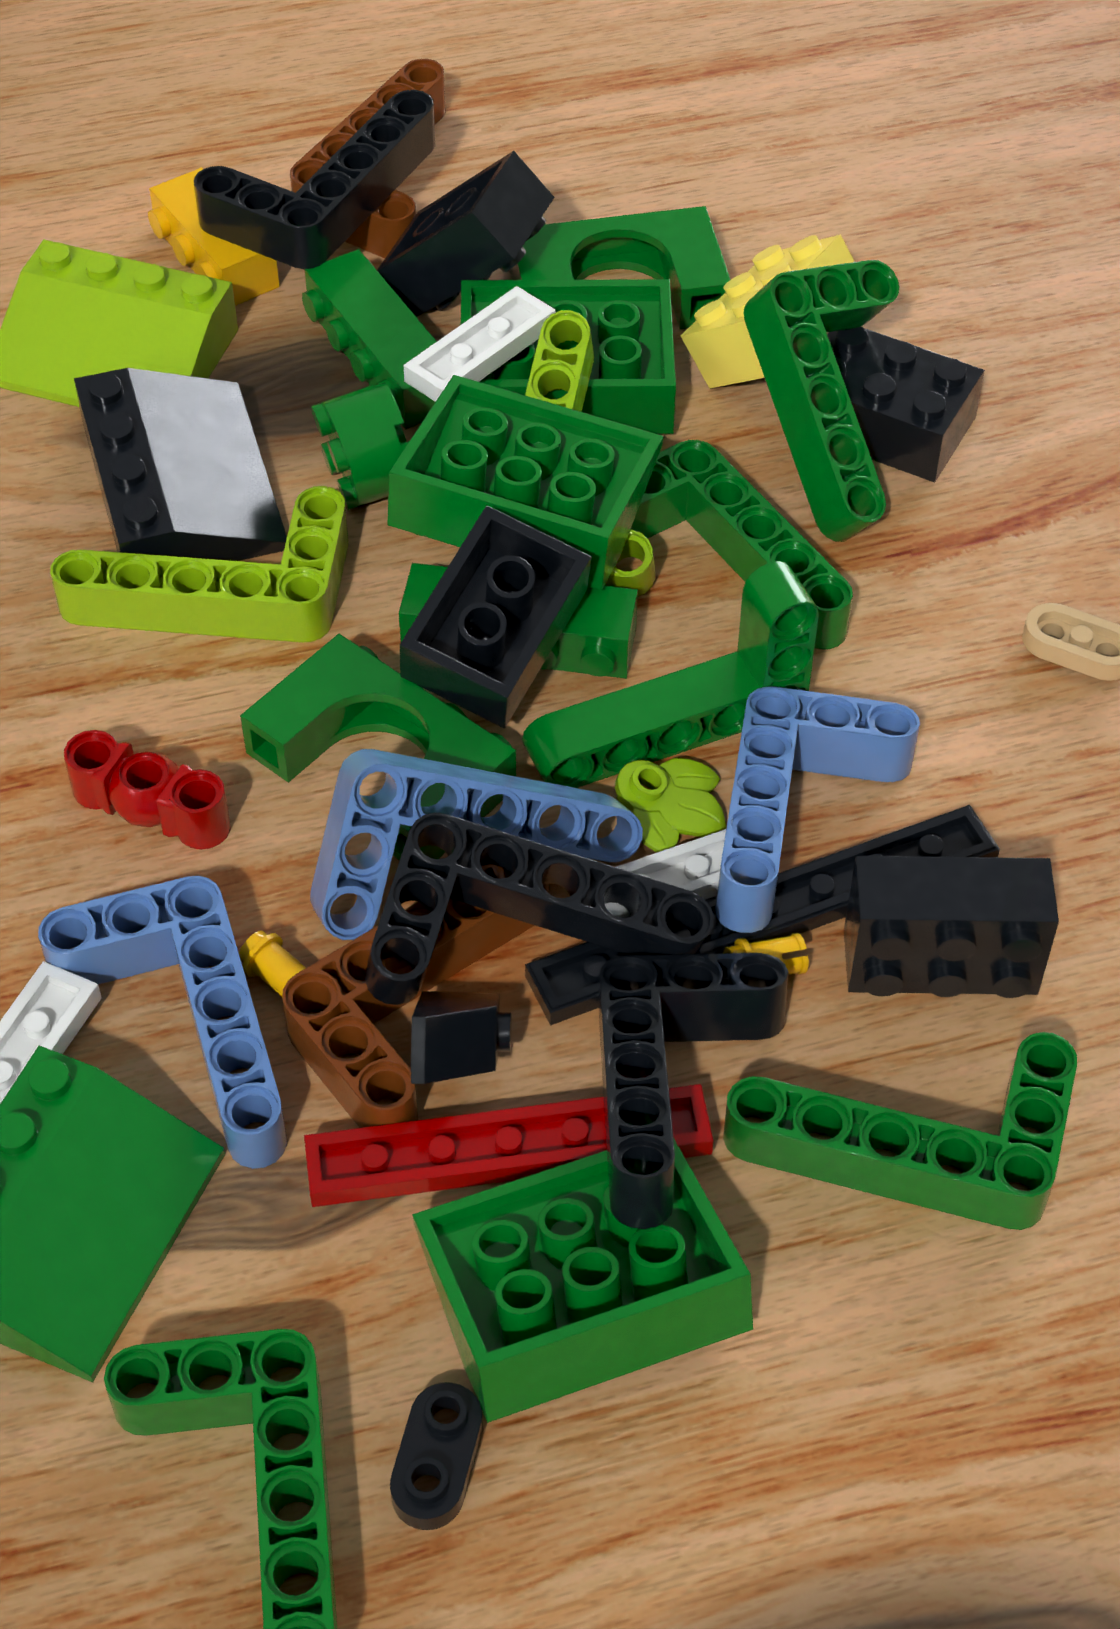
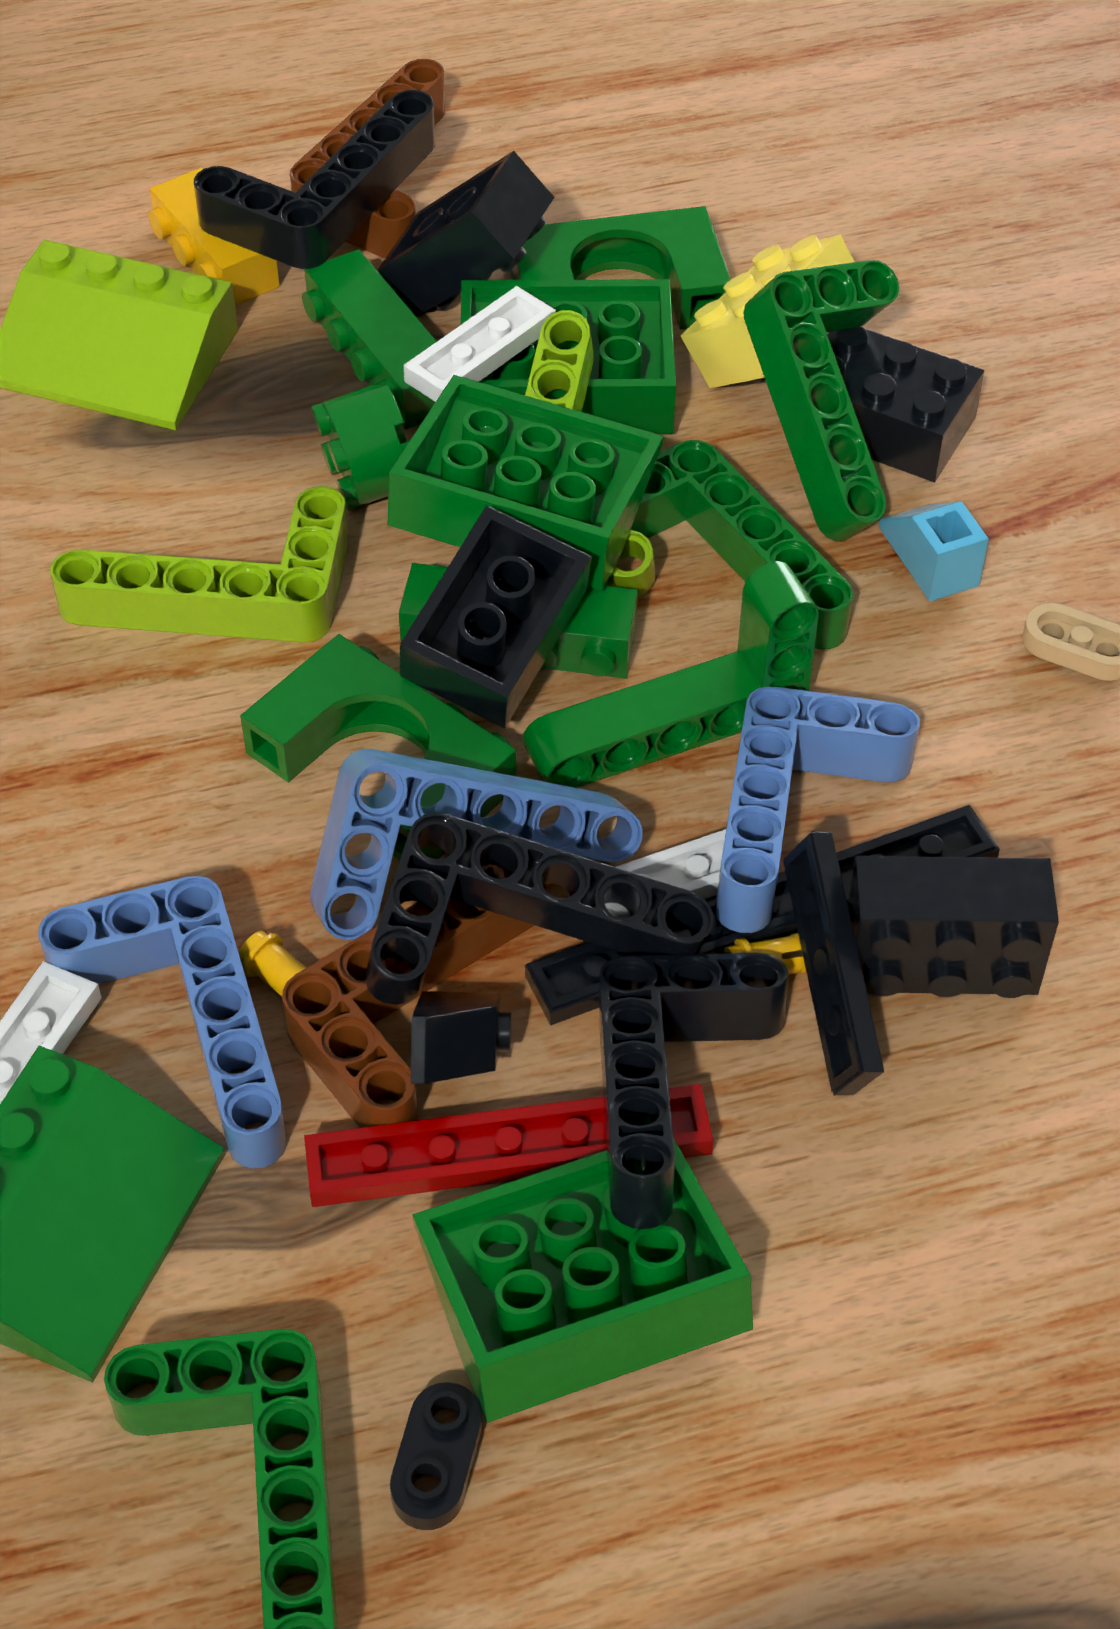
red piece [64,730,231,850] -> none
slope [74,368,287,561] -> none
lime plate [615,758,726,853] -> none
green beam [723,1032,1077,1230] -> none
none -> black tile [783,831,884,1096]
none -> medium azure slope [878,501,989,601]

